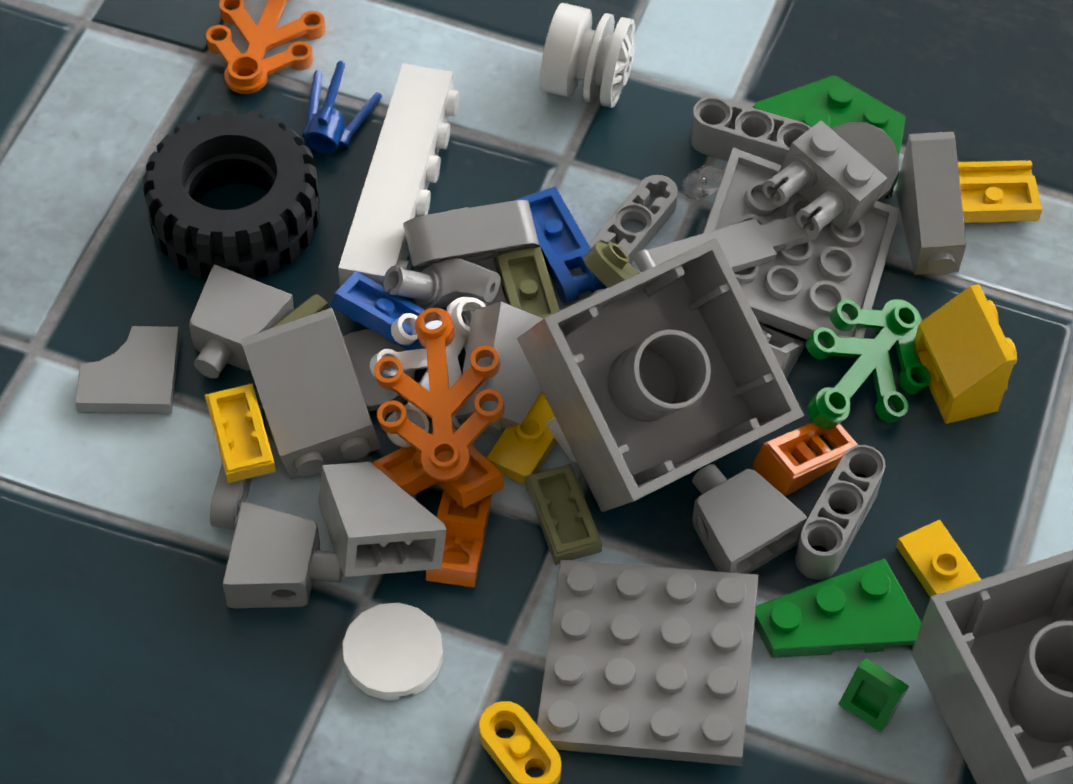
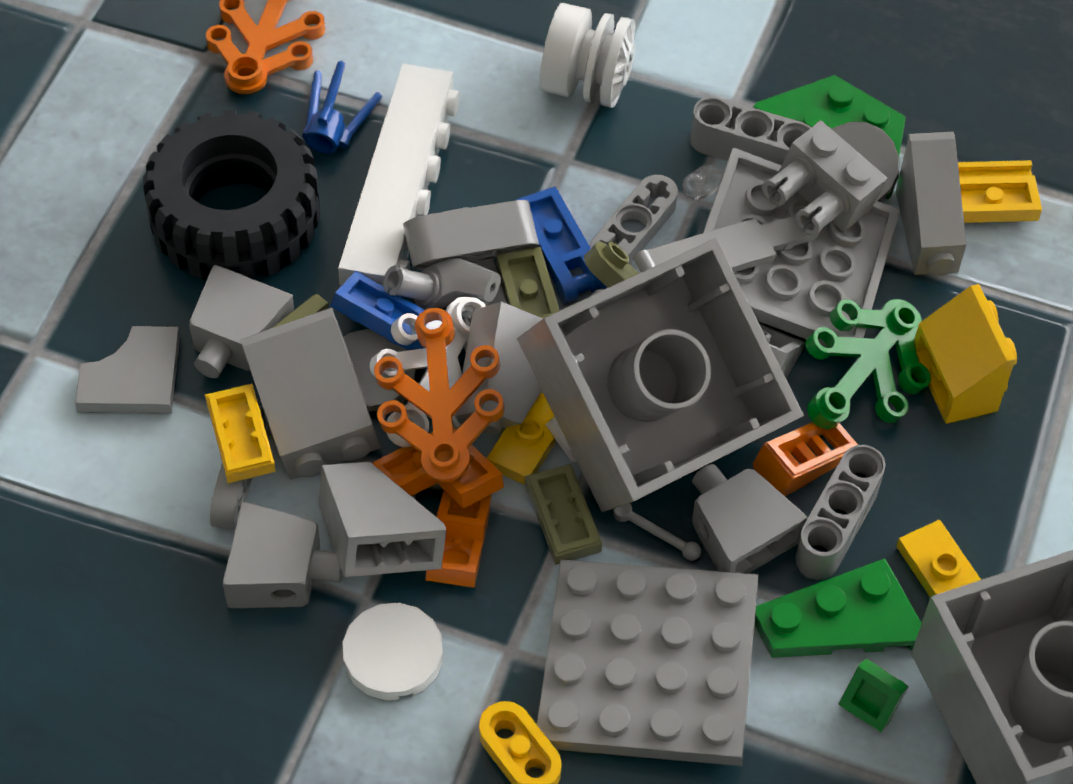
none -> light grey hinge [613,503,701,561]

